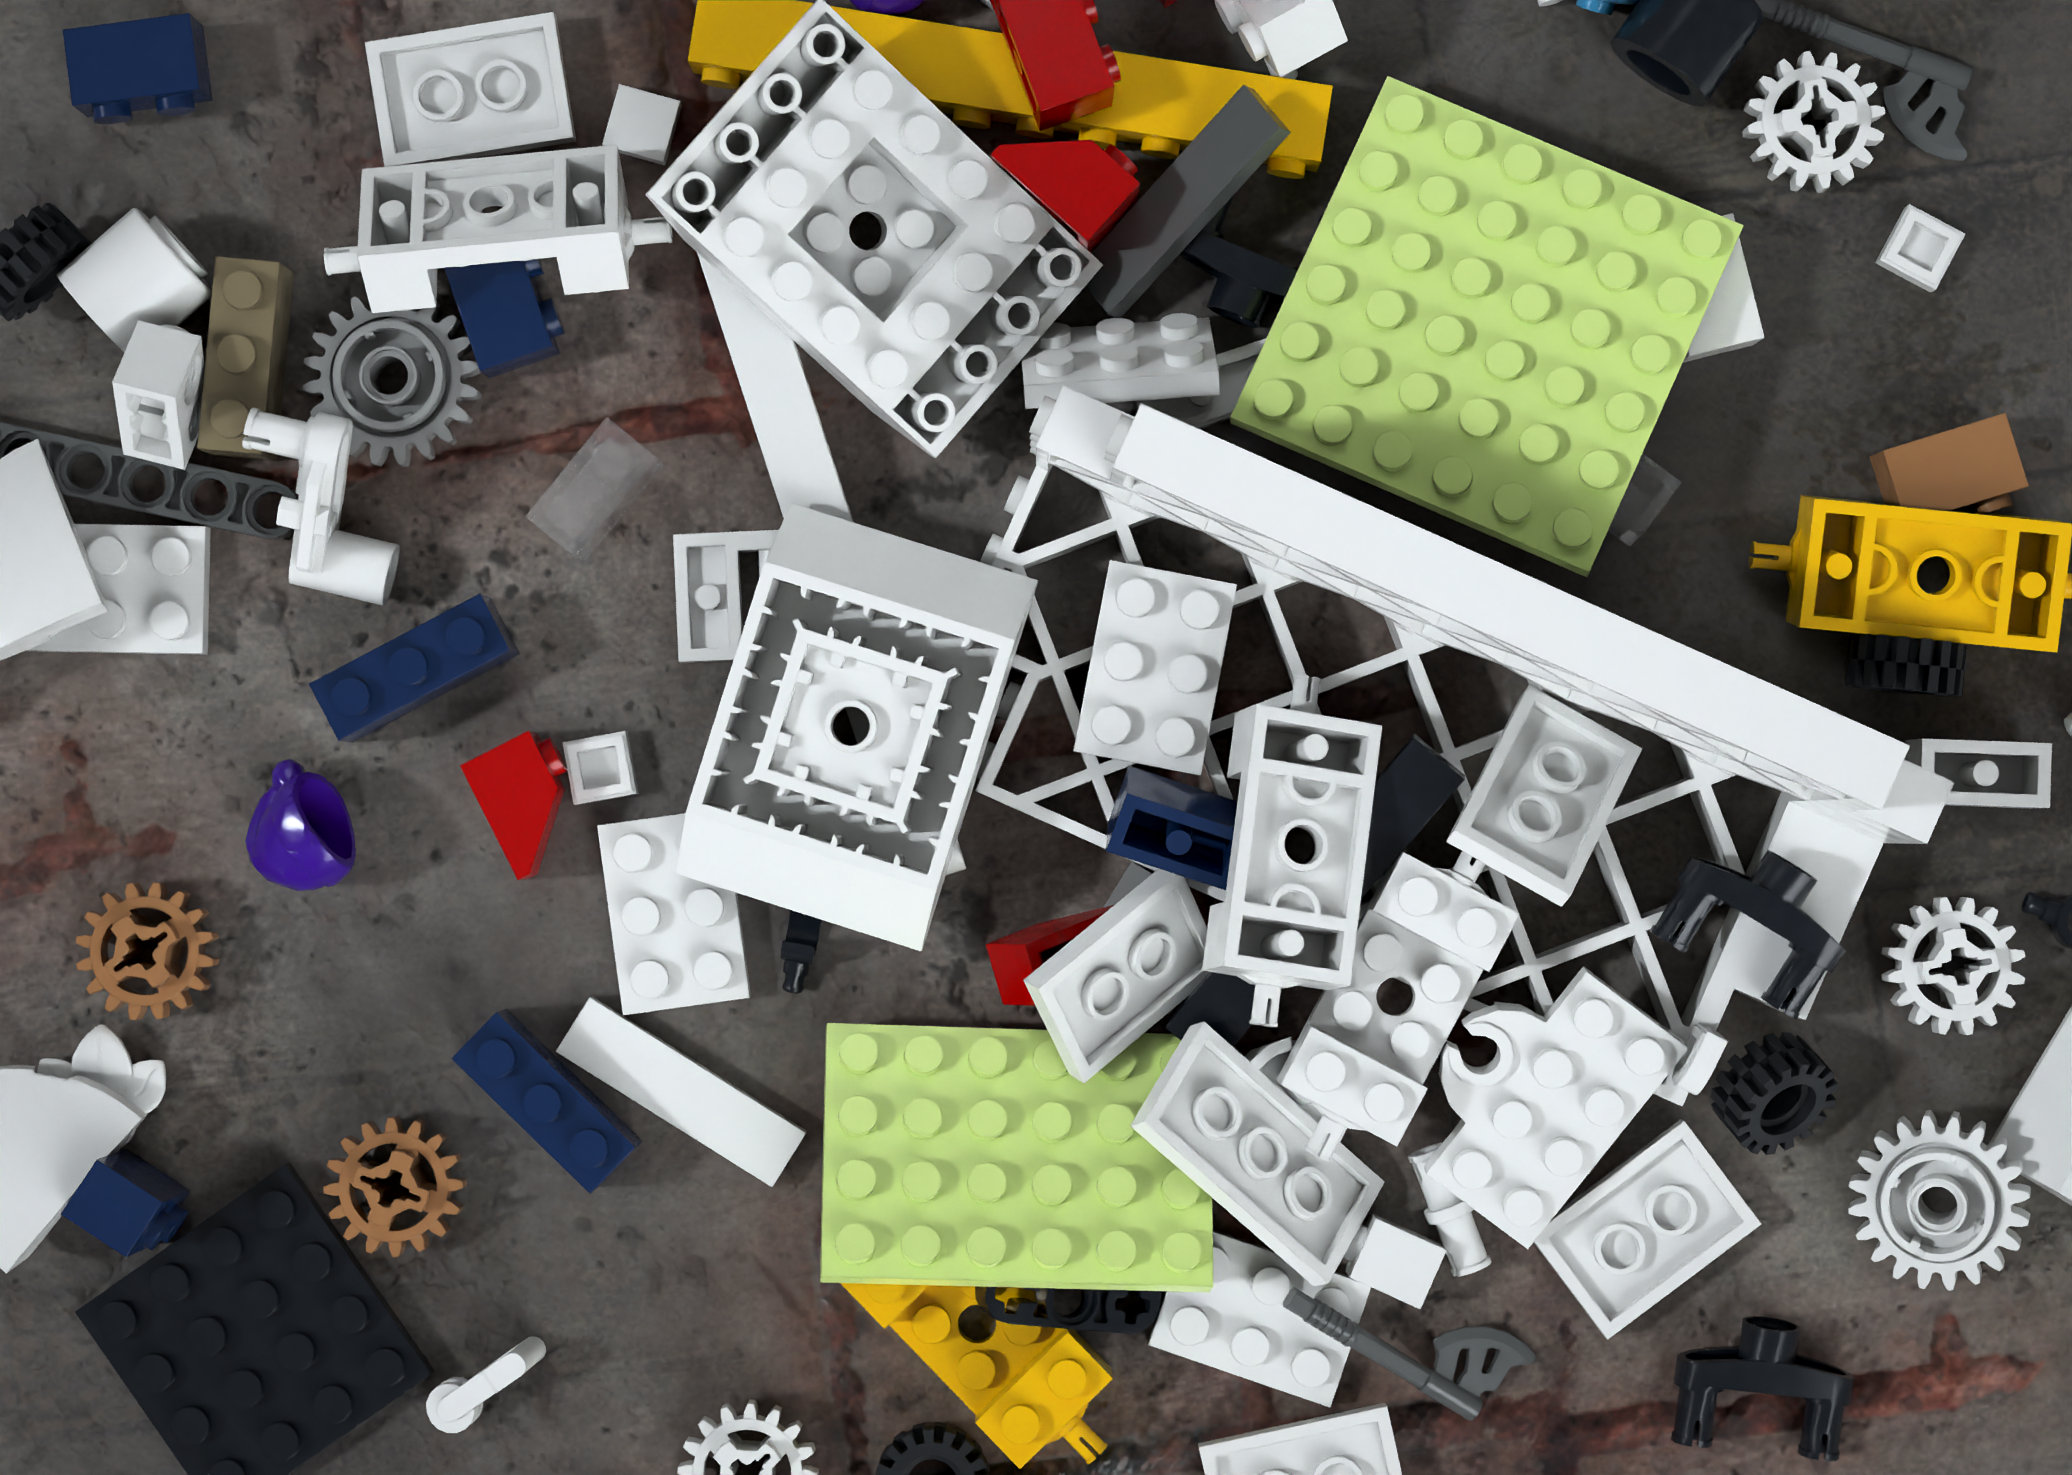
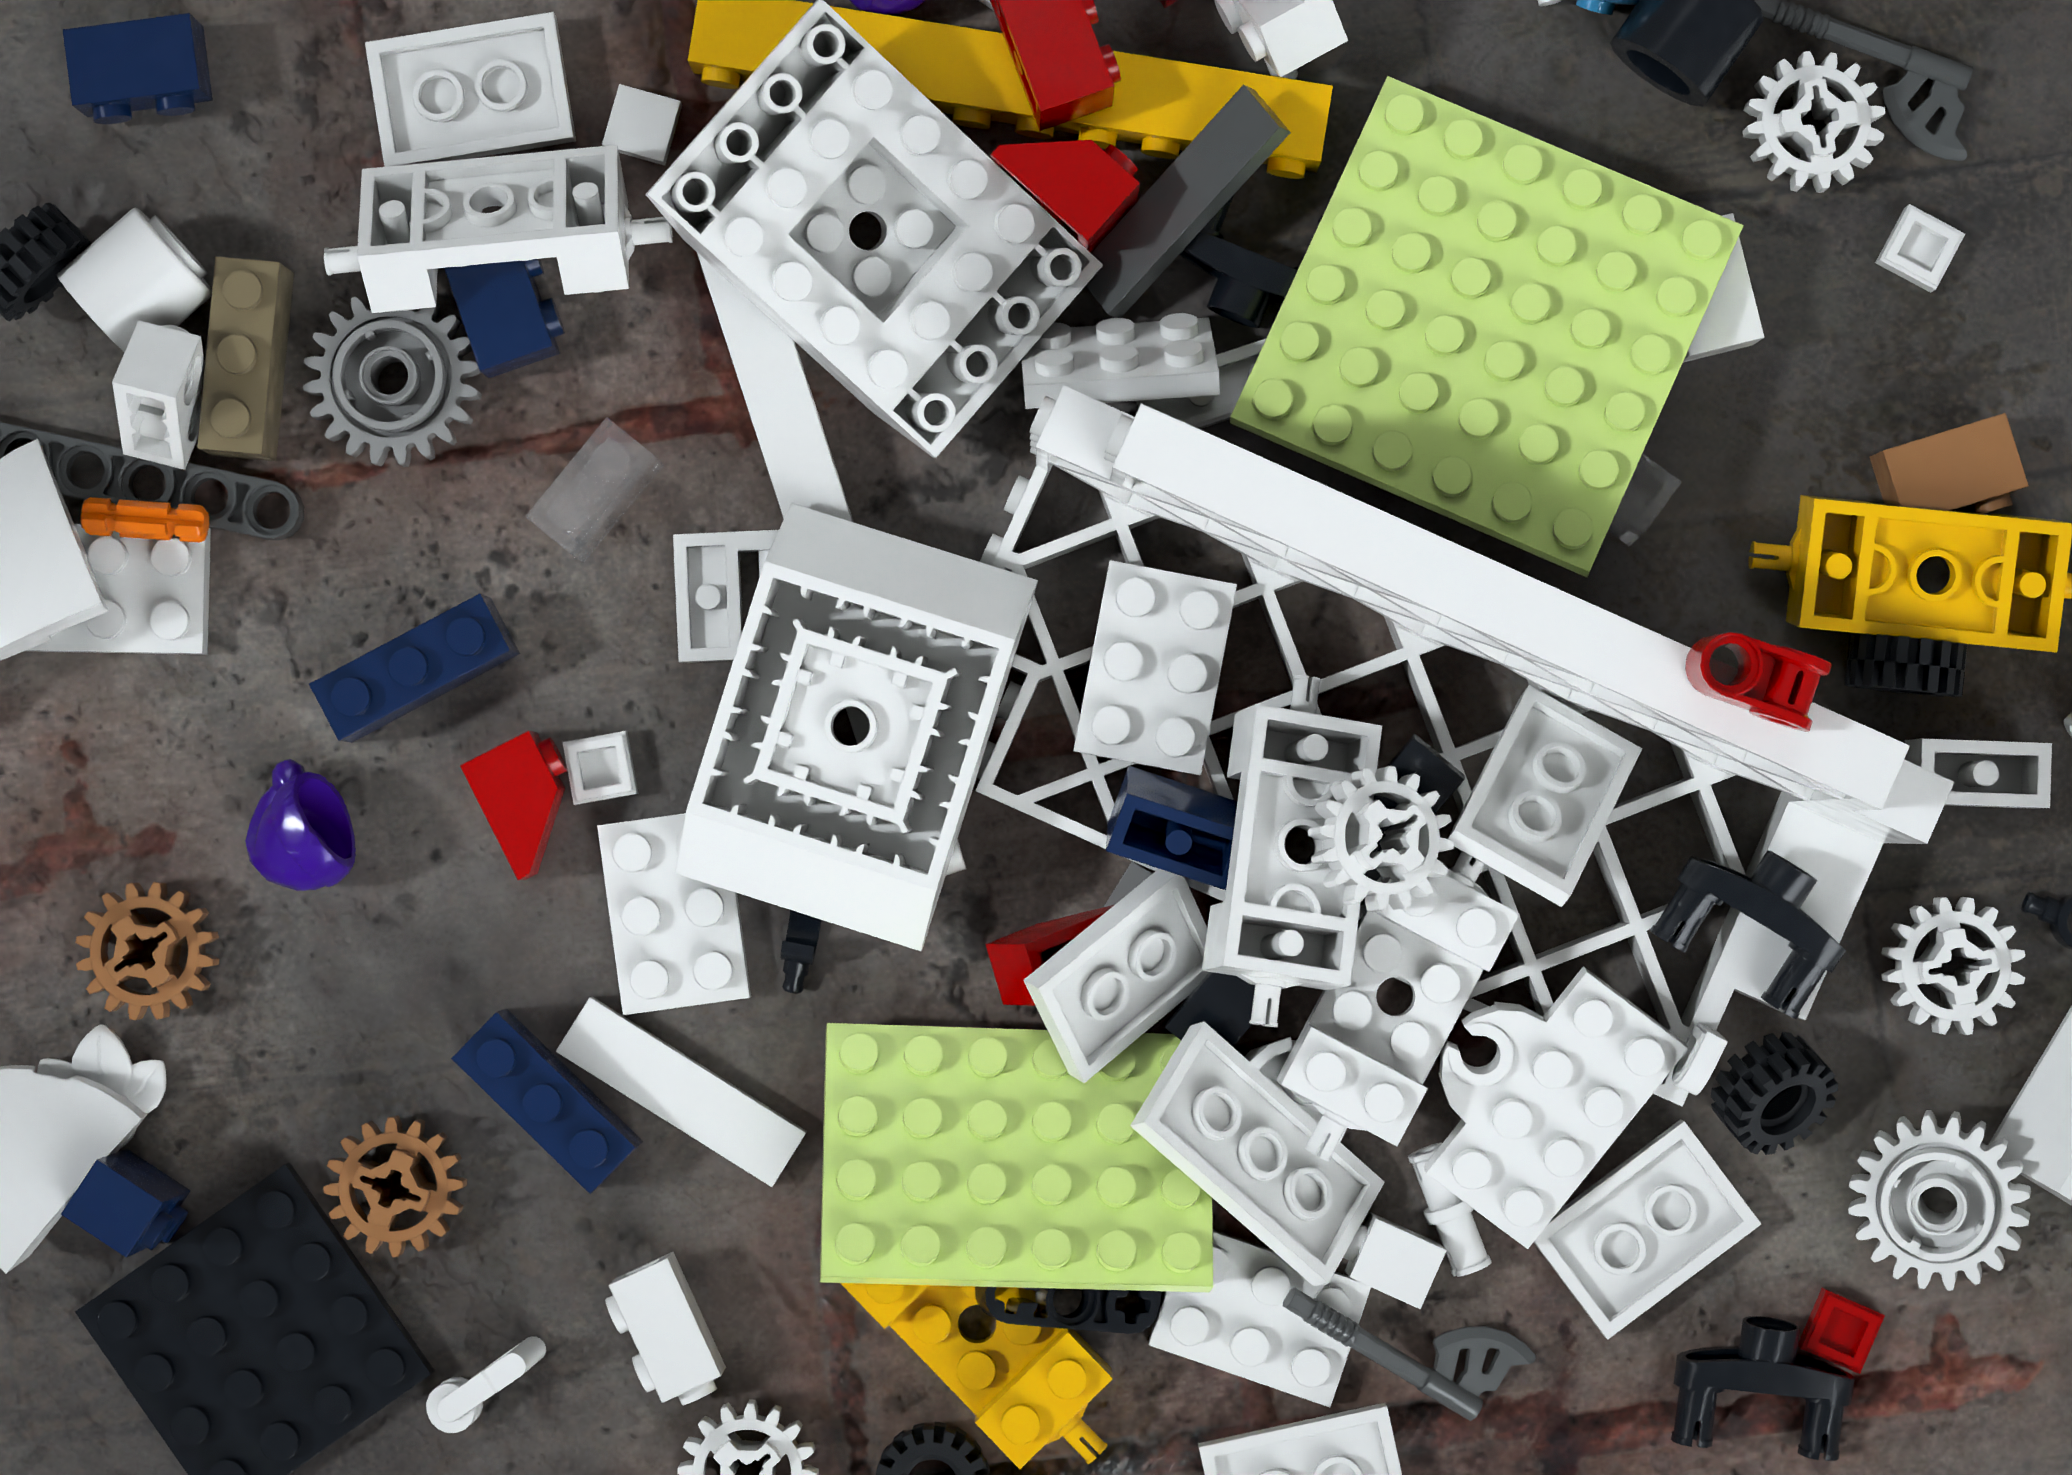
white piece [242,408,400,606] -> none
none -> orange axle [81,497,209,543]
none -> white brick [605,1252,726,1405]
none -> white gear [1308,766,1454,912]
none -> red piece [1685,632,1832,732]
none -> red tile [1798,1287,1885,1374]

